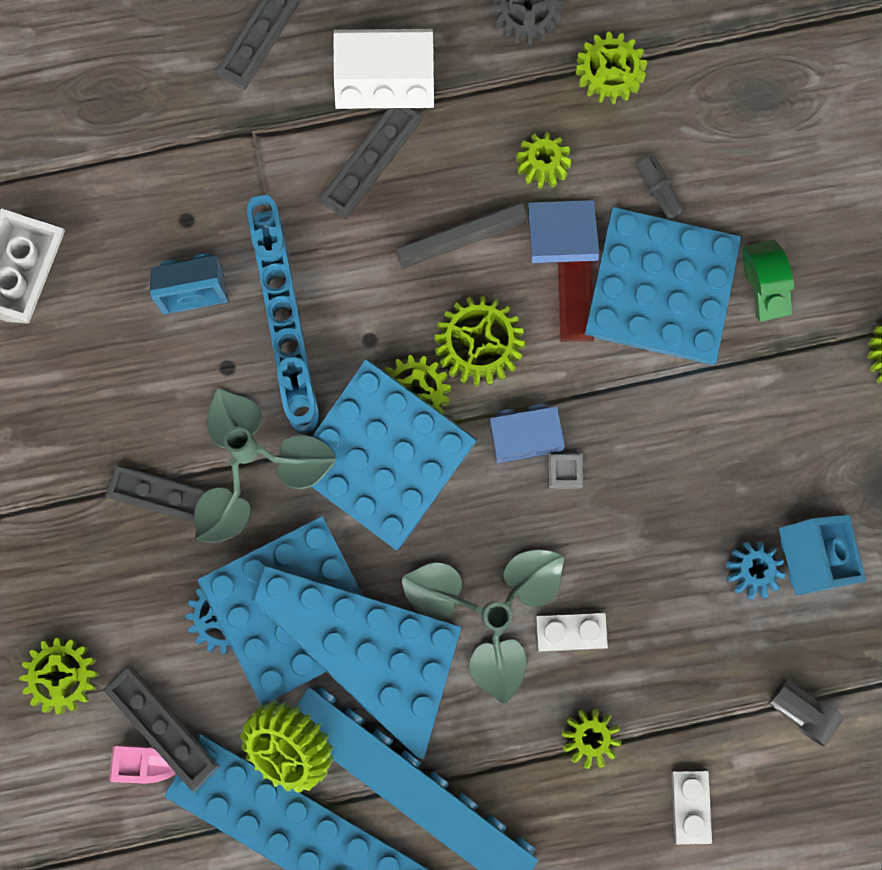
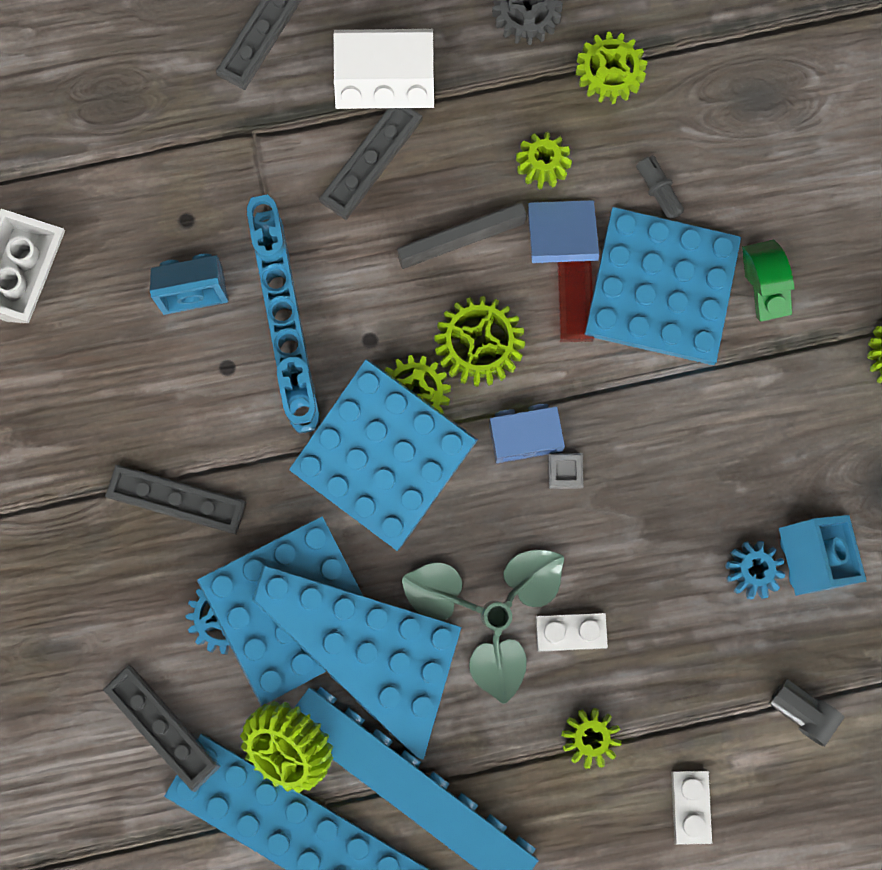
lime gear [19,638,99,715] -> none
bright pink plate [109,744,176,784] -> none
sand green plant [194,388,337,543] -> none

